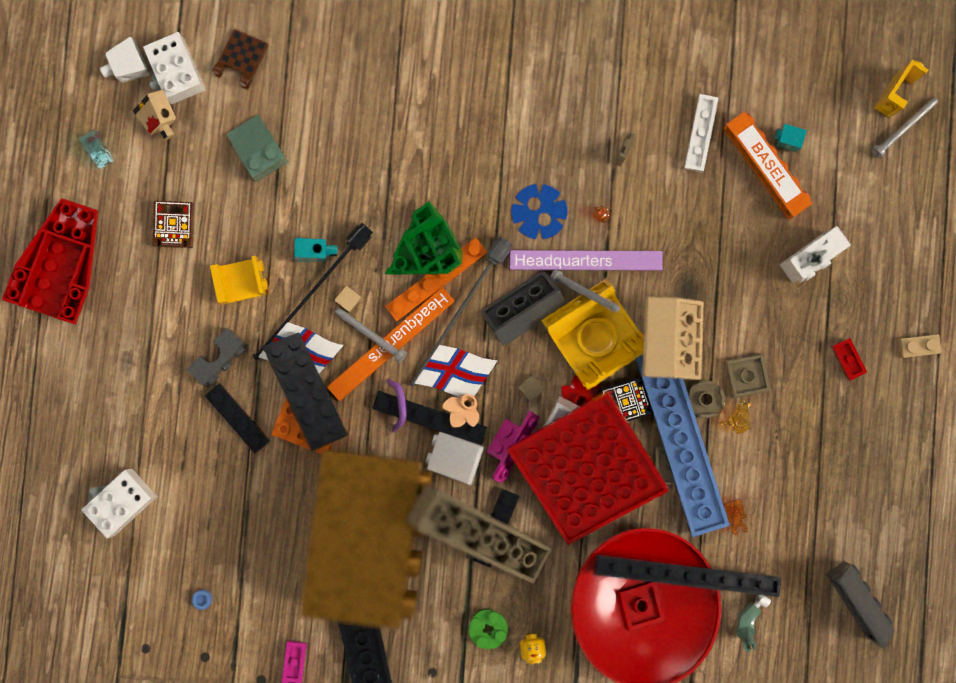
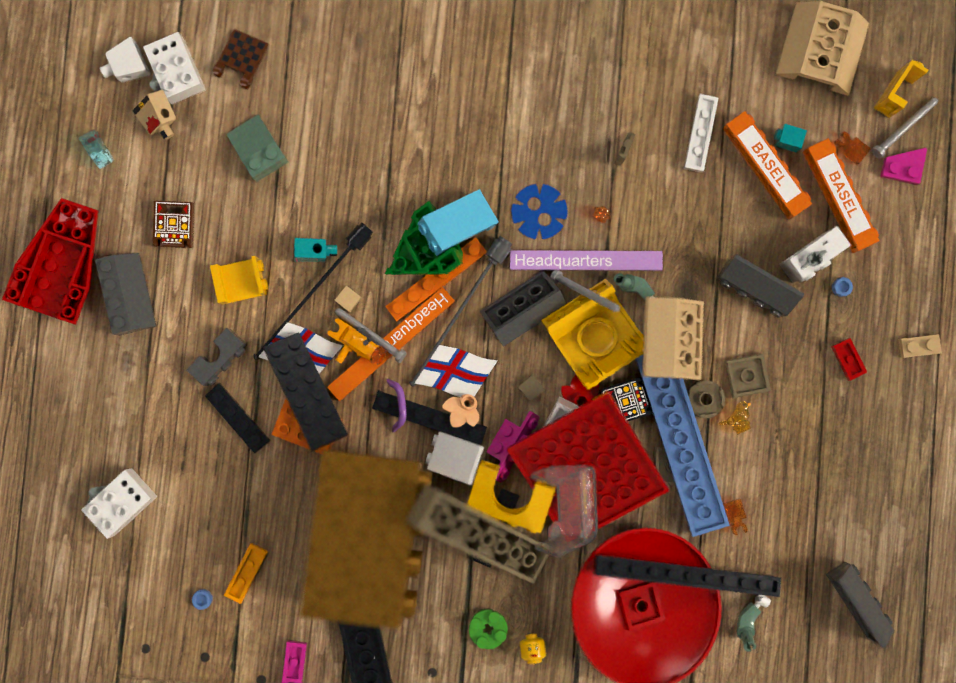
none -> dark grey slope [95,253,157,336]
none -> light orange tile [224,543,269,604]
none -> light orange piece [327,318,386,365]
none -> medium azure panel [418,189,499,256]
none -> yellow arch [467,460,556,533]
none -> clear windscreen [531,465,598,558]
none -> sand green arm [614,273,655,300]
none -> dark grey slope [717,254,804,318]
none -> tan slope [775,1,869,95]
none -> orange brick [803,138,880,253]
none -> medium blue tile [832,277,853,297]
none -> clear orange plate [834,131,871,165]
none -> dark pink wing [880,148,927,185]

